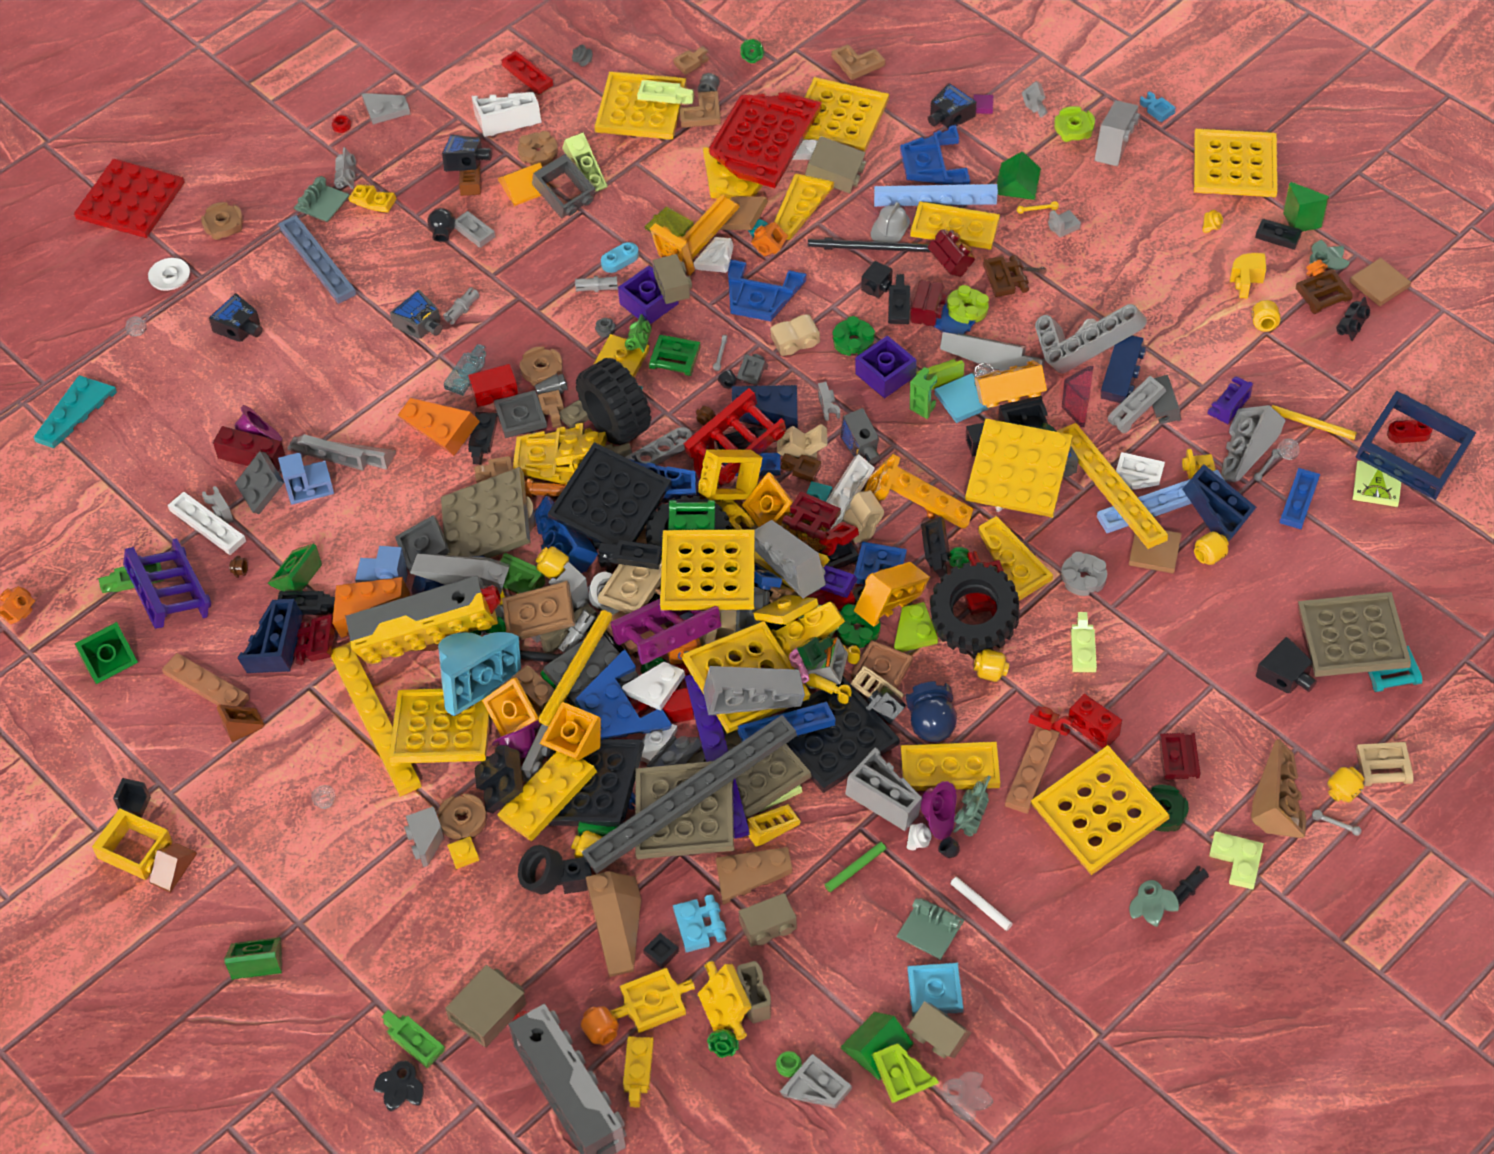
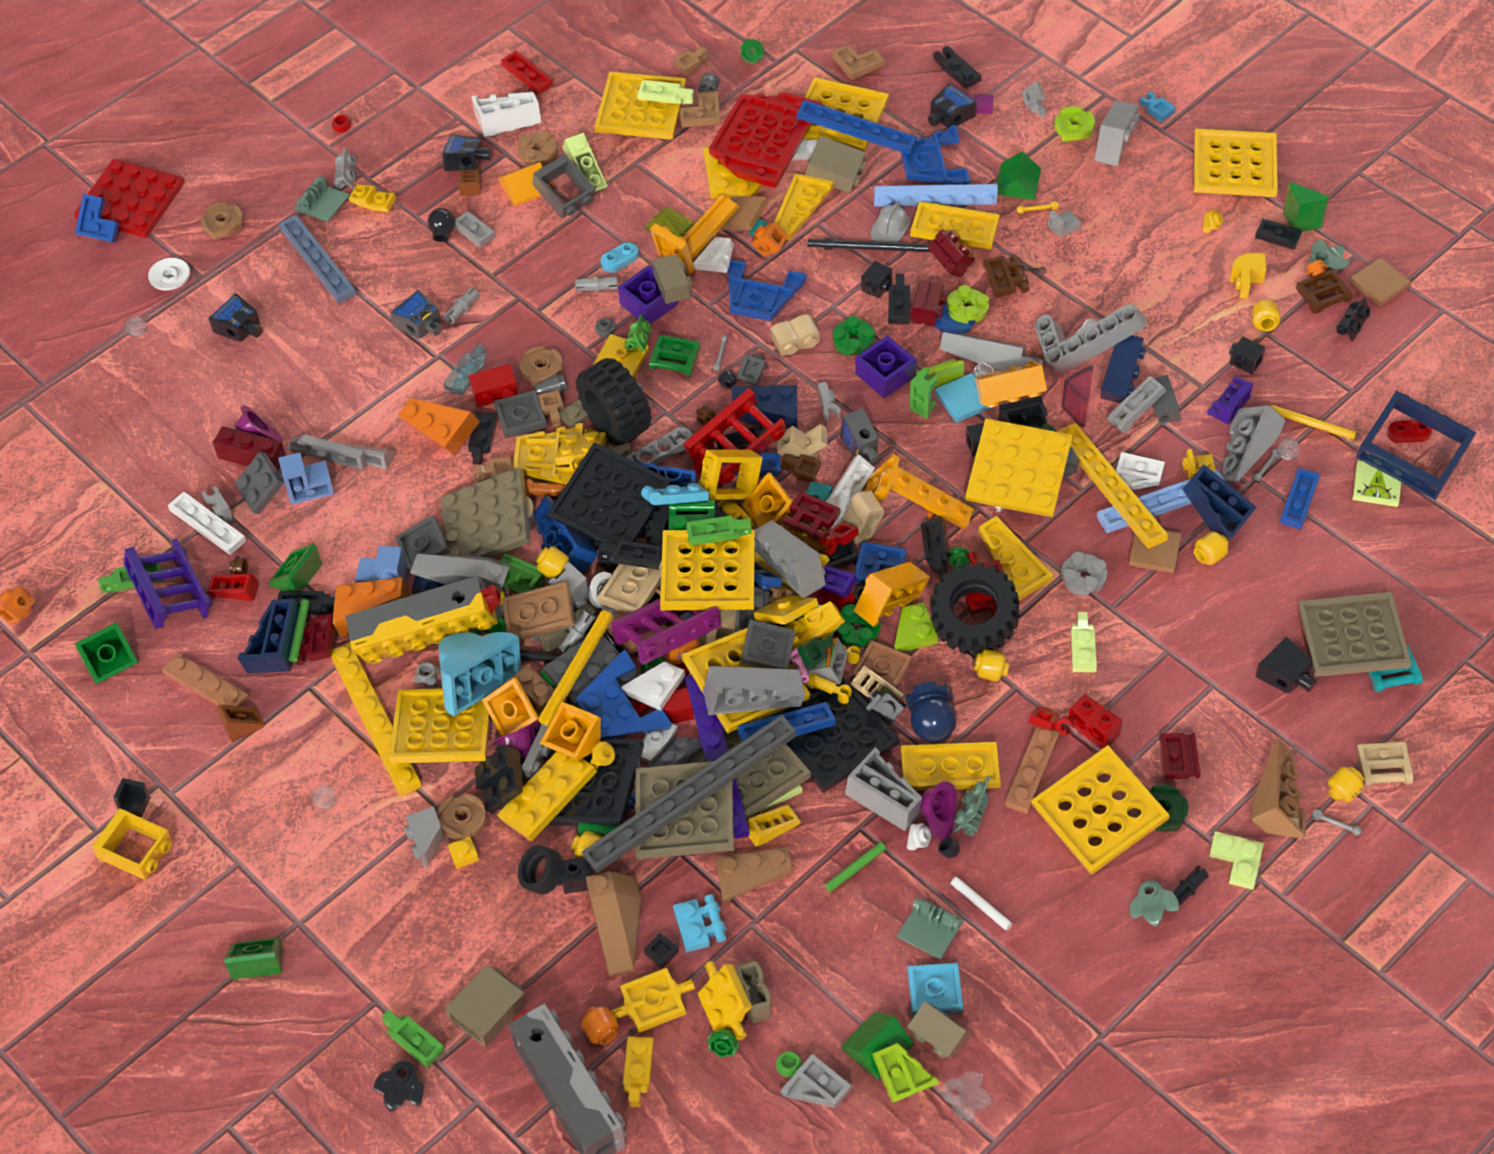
teal wing [34,375,117,448] -> none
slope [149,843,197,893] -> none
light grey wing [362,93,410,124] -> none
dark grey wheel [572,45,593,67] -> none
dark tan brick [739,893,797,947] -> none
none -> blue plate [75,194,119,243]
none -> red slope [206,574,259,601]
none -> bright green bar [289,599,310,662]
none -> light grey plate [414,662,440,686]
none -> yellow plate [589,742,615,769]
none -> medium azure plate [641,483,709,505]
none -> bright green hinge [686,516,752,546]
none -> dark grey plate [740,620,796,669]
none -> blue tile [797,100,917,155]
none -> black hinge [933,46,982,89]
none -> black brick [1229,336,1266,375]

